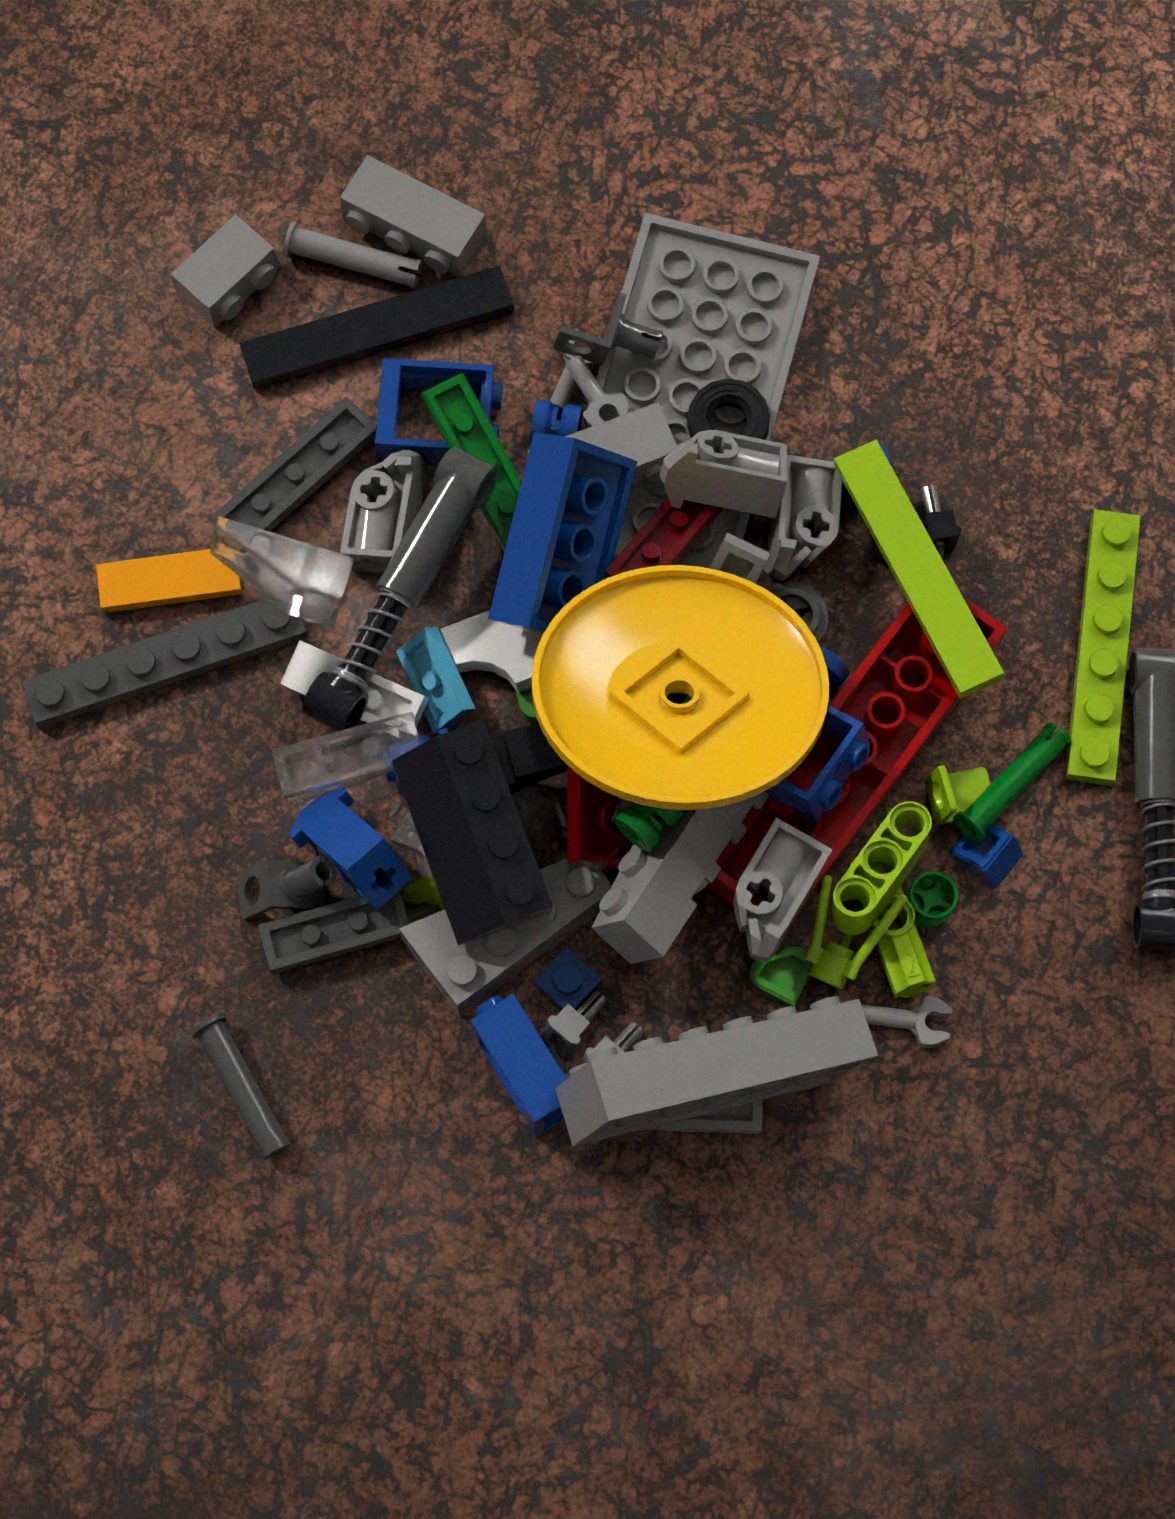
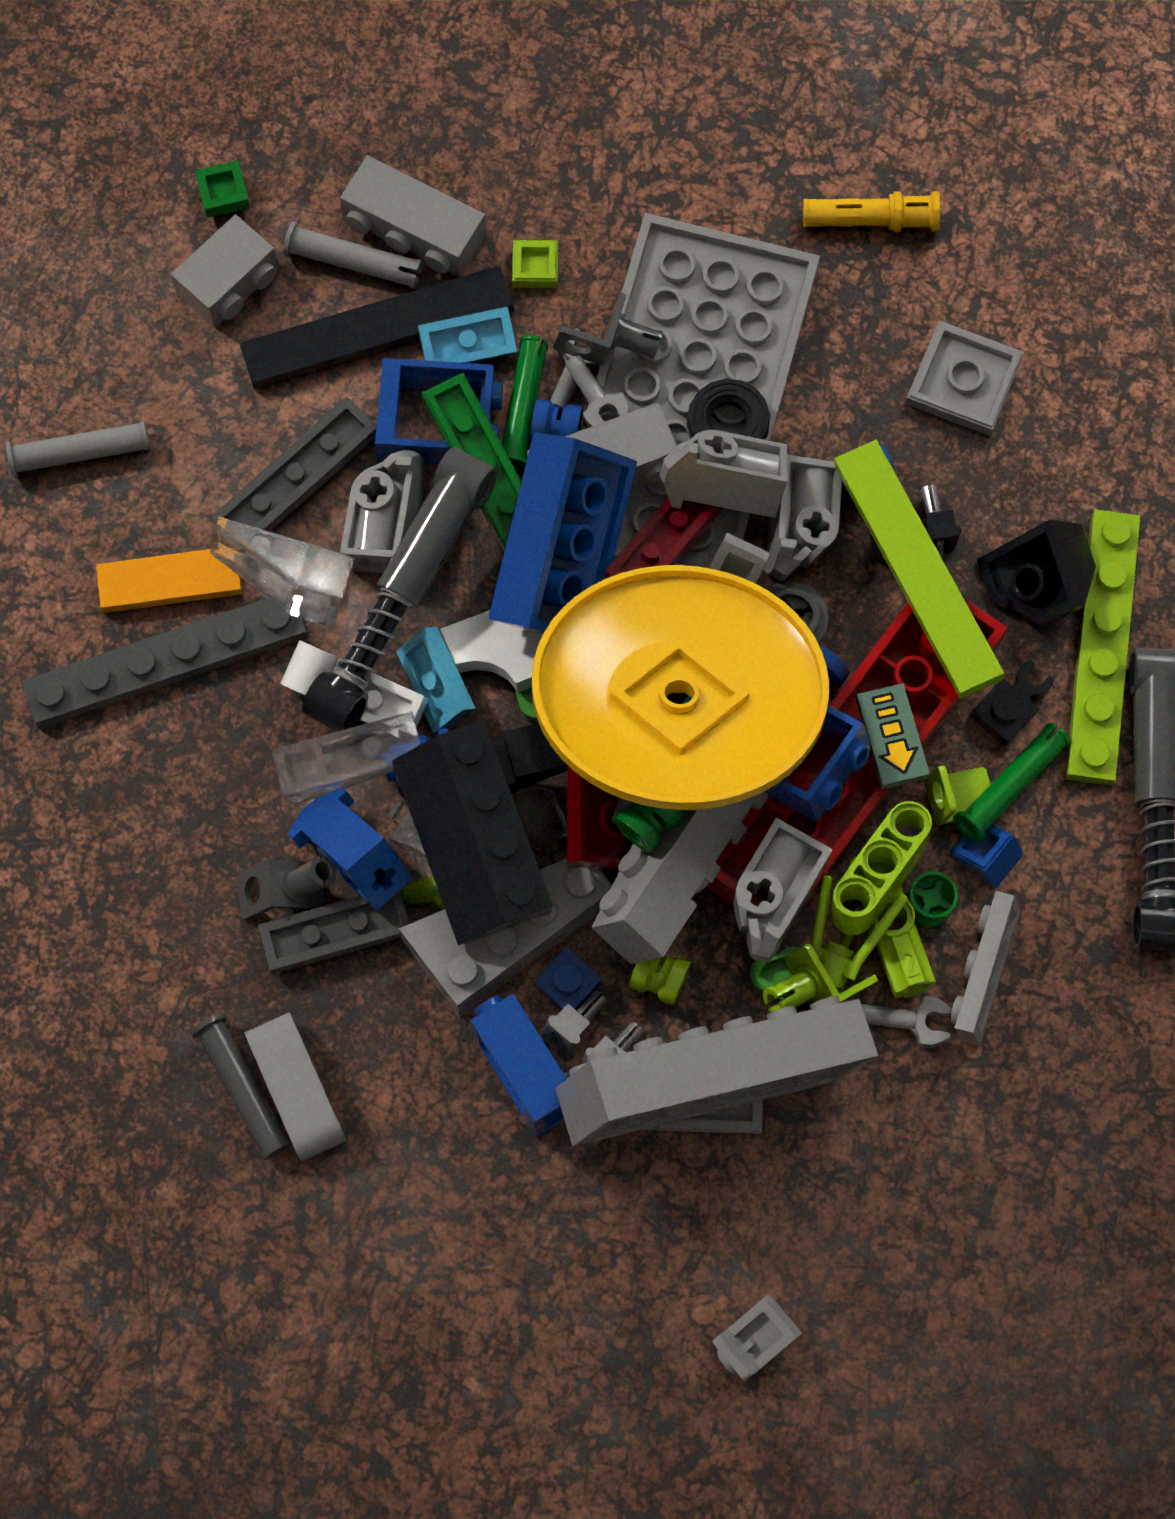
none -> light grey pin [6,421,150,478]
none -> green plate [195,160,250,218]
none -> light grey beam [244,1012,347,1162]
none -> medium azure plate [417,306,517,363]
none -> green pin [502,335,549,474]
none -> lime tile [512,240,558,288]
none -> lime wheel [628,955,692,1006]
none -> light grey bracket [713,1293,802,1381]
none -> lime bracket [763,943,879,1013]
none -> yellow pin [803,191,940,233]
none -> sand green tile [855,683,930,790]
none -> light grey tile [905,320,1024,436]
none -> light grey plate [951,891,1021,1046]
none -> black plate [970,661,1054,747]
none -> black slope [977,519,1096,626]

